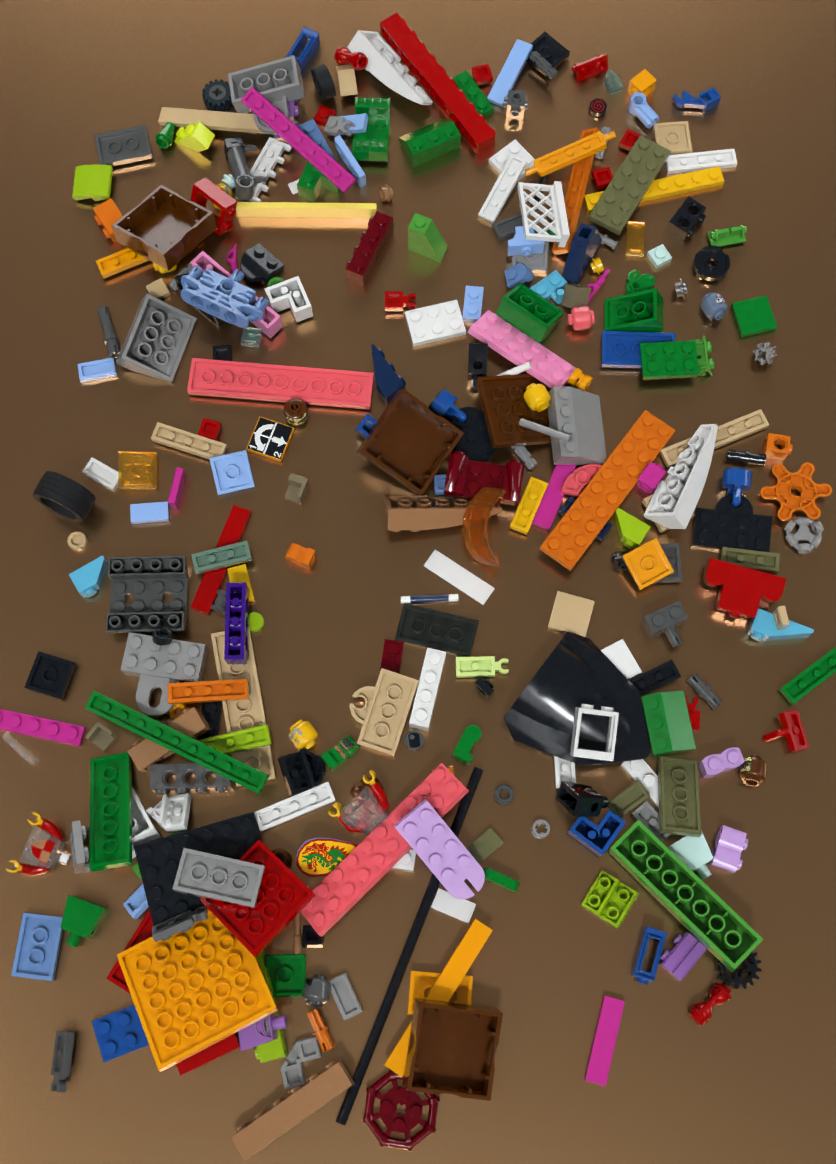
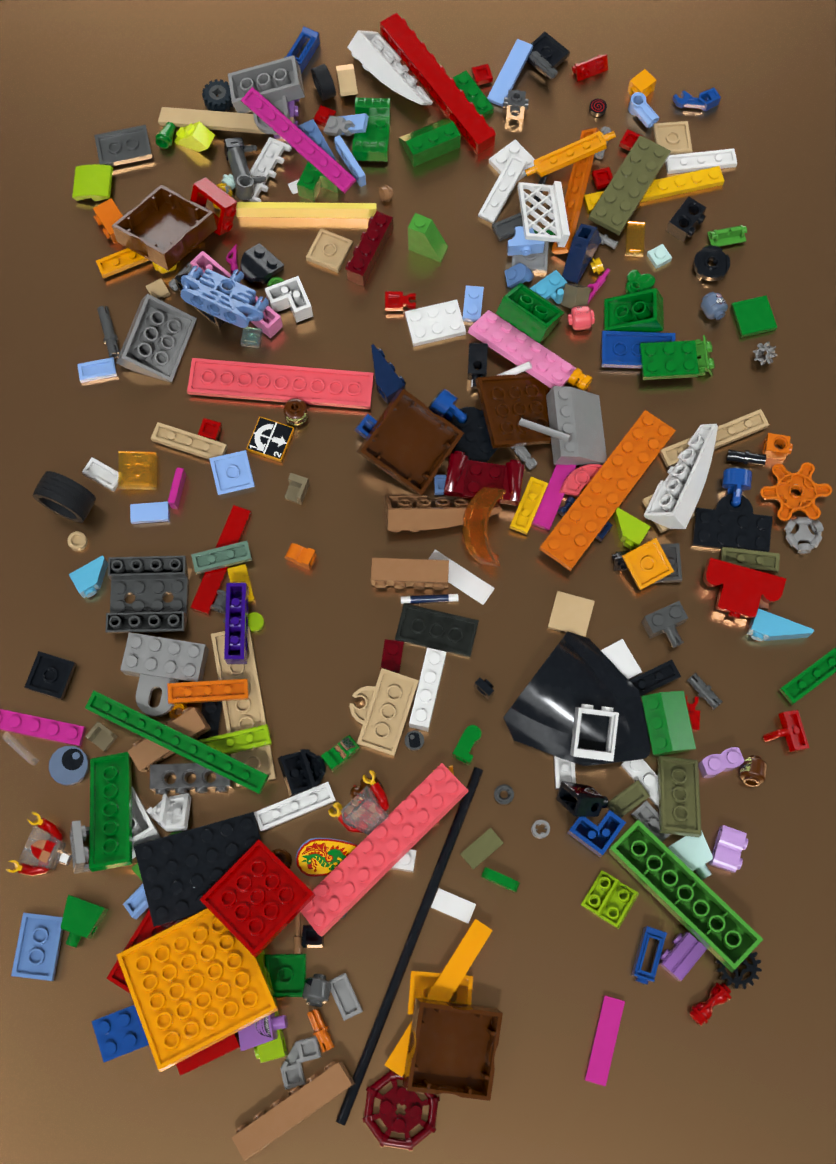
dark grey plate [51,1031,75,1092] -> none
black tile [152,628,172,645] -> none
dark grey plate [152,905,208,942] -> none
light grey hinge [172,848,265,908] -> none
black tile [213,345,232,361] -> none
yellow head [288,720,318,749] -> none
red piece [334,47,368,71] -> none
lavender plate [394,799,485,899] -> none
yellowish green plate [456,656,509,678] -> none
yellow head [523,383,551,412] -> none
clear light blue slope [603,70,624,94] -> none
dark pink brick [636,462,666,495] -> none
flat silver plate [675,278,688,300] -> none
tan tile [773,606,789,630] -> none
none -> sand blue tile [49,746,89,786]
none -> tan tile [306,228,353,273]
none -> medium nougat brick [371,558,449,590]

